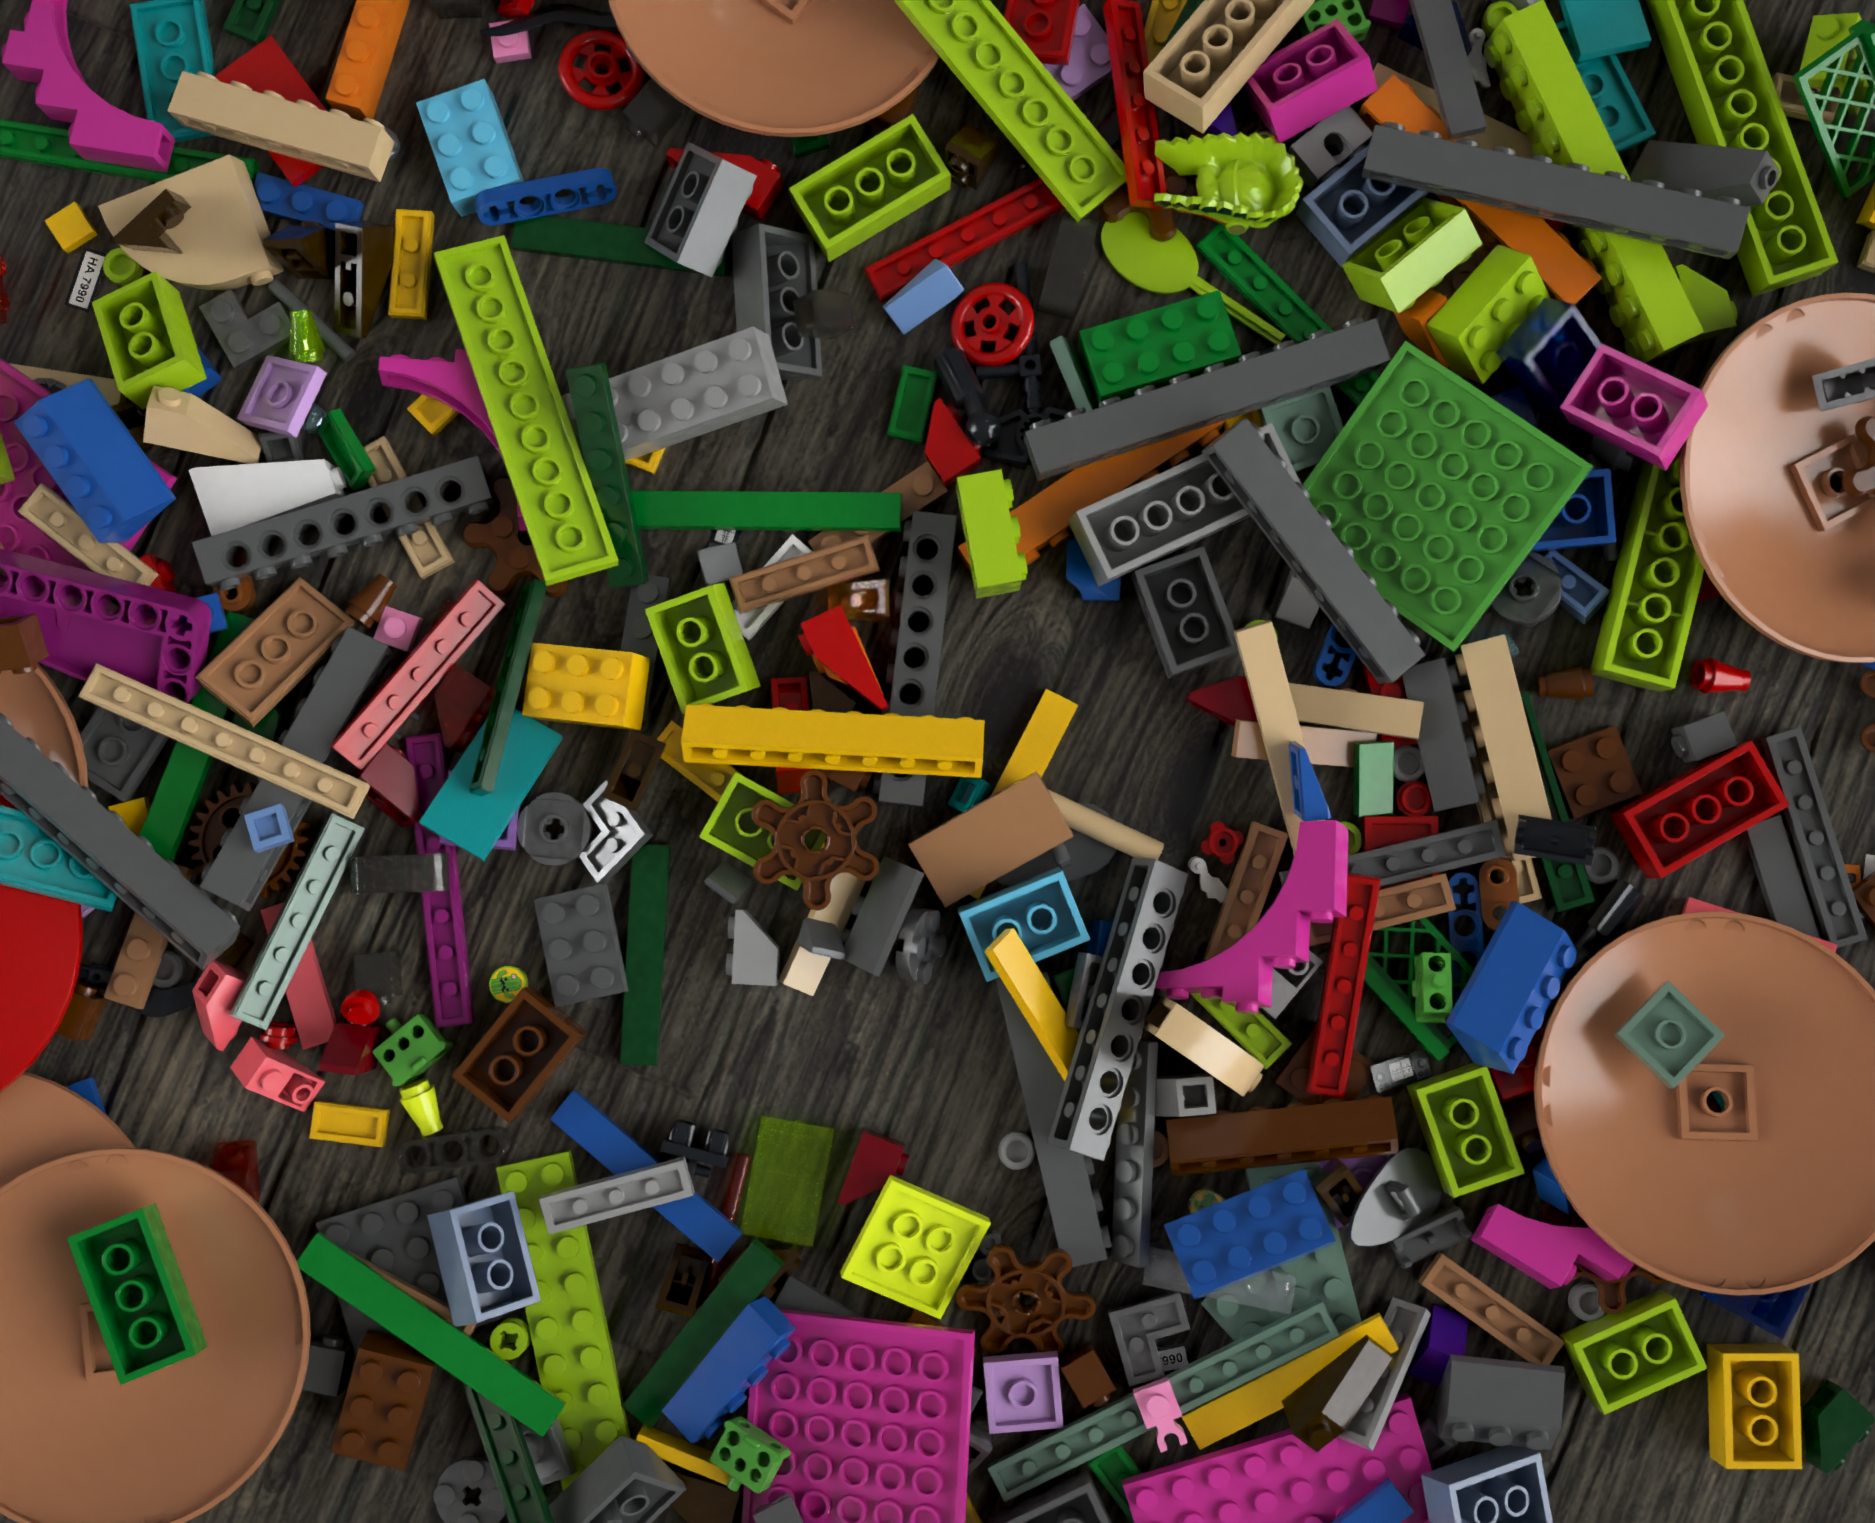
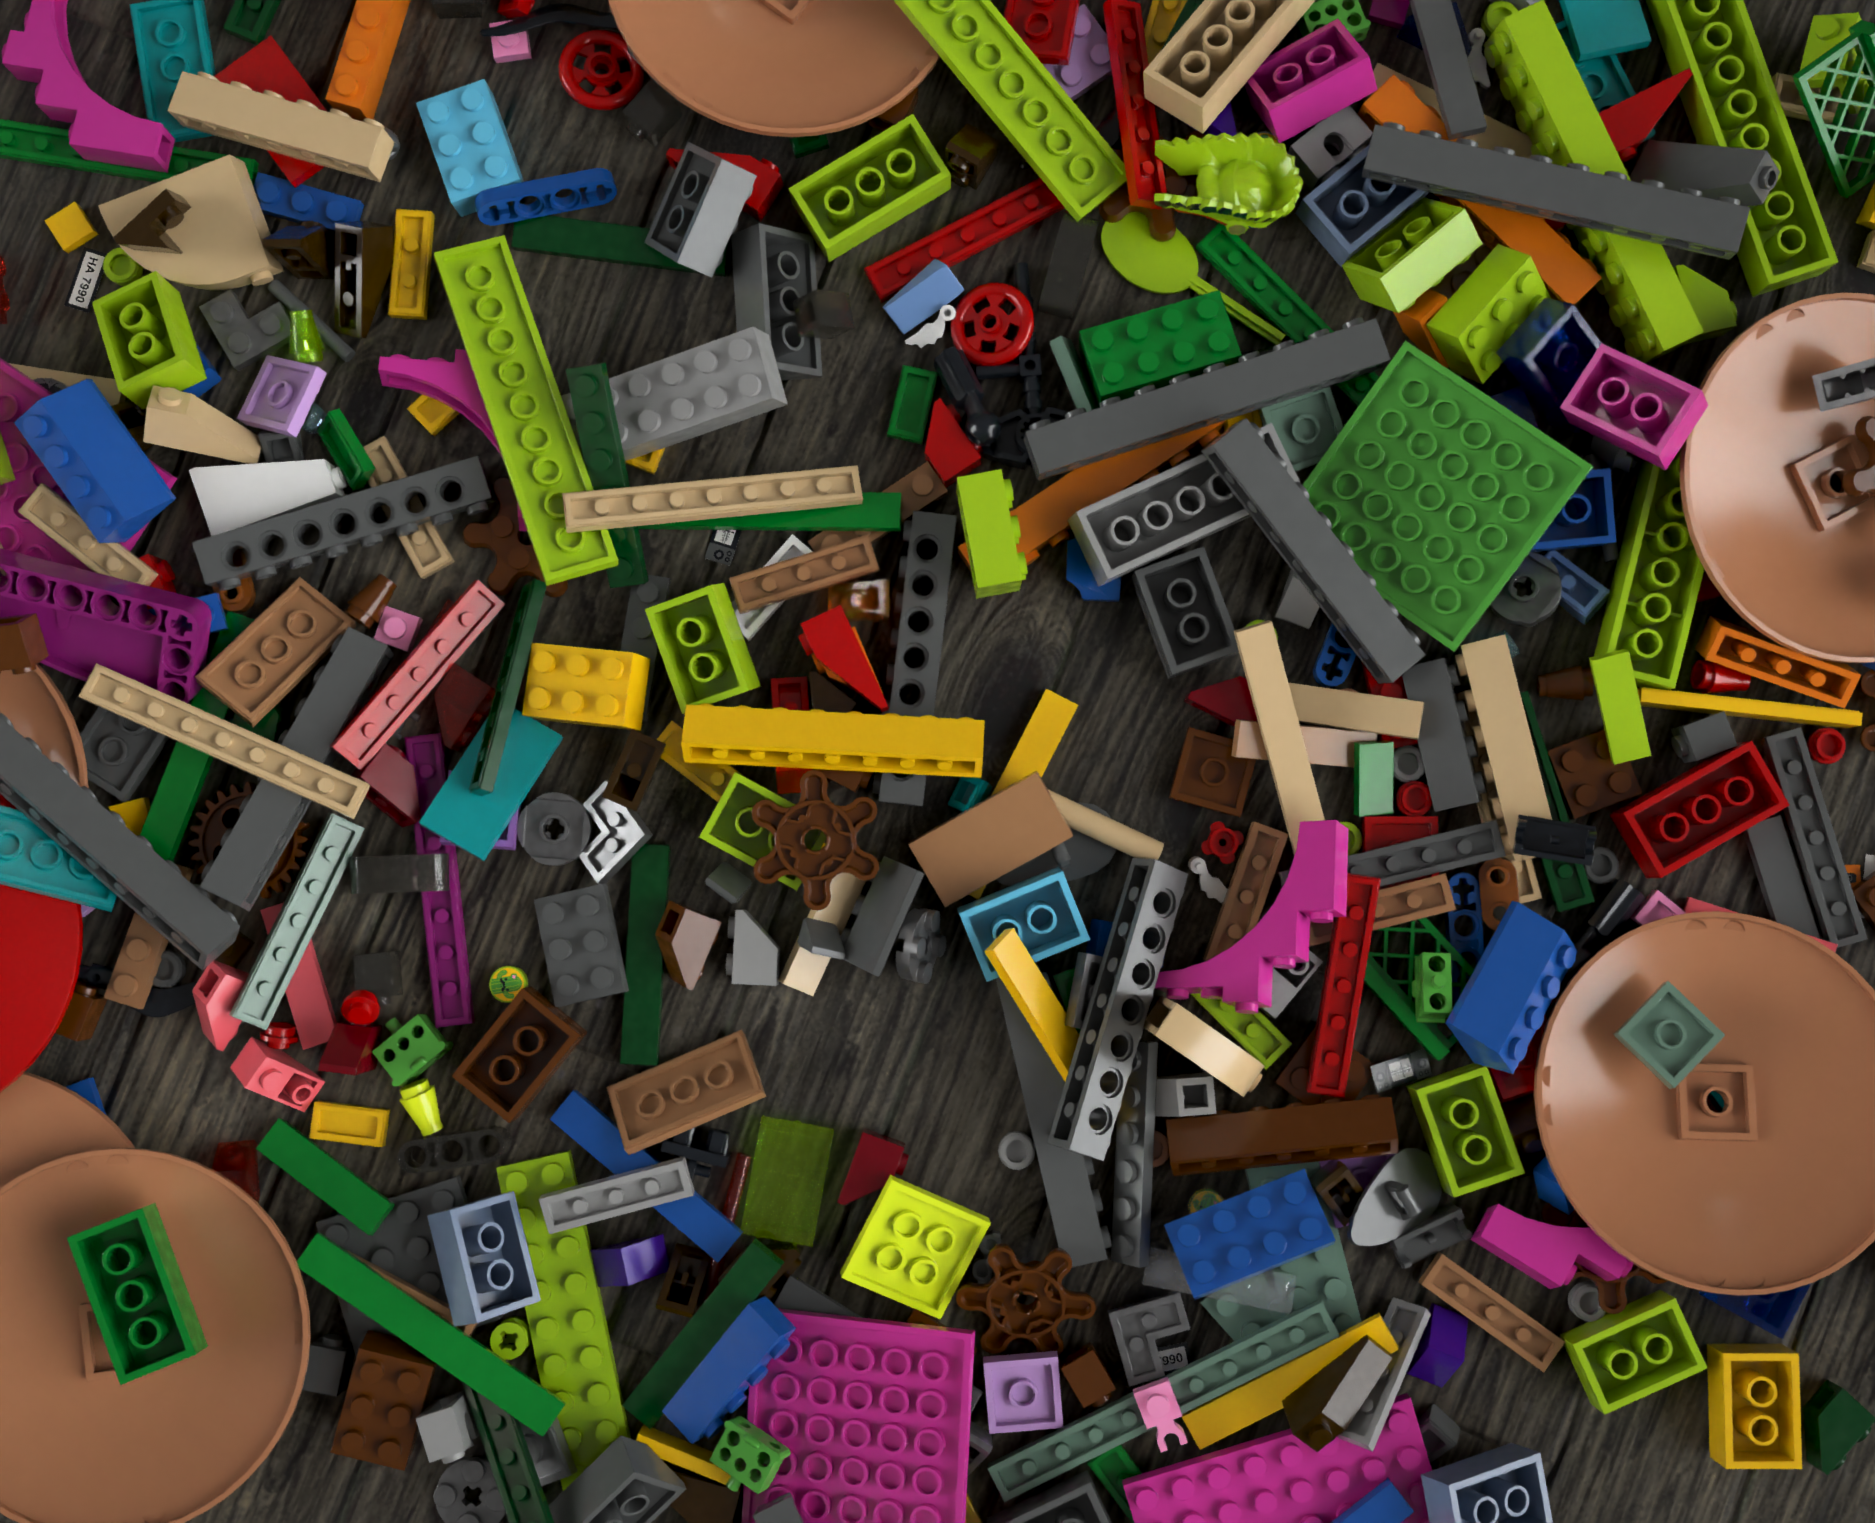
medium blue plate [244,804,295,853] -> none
dark grey slope [697,542,743,586] -> none
blue slope [1289,741,1331,821] -> none
dark grey slope [1434,1354,1565,1450] -> none
none -> green tile [256,1118,395,1236]
none -> light grey brick [416,1390,479,1464]
none -> tan tile [562,465,863,533]
none -> dark purple slope [590,1233,670,1287]
none -> medium nougat tile [606,1030,766,1155]
none -> slope [655,900,722,991]
none -> white piece [905,305,956,348]
none -> reddish brown plate [1169,727,1256,818]
none -> lime tile [1589,648,1651,765]
none -> red slope [1599,68,1693,163]
none -> bright pink plate [1630,890,1686,926]
none -> yellow tile [1637,687,1863,729]
none -> orange brick [1695,616,1861,709]
none -> red plate [1807,728,1846,764]

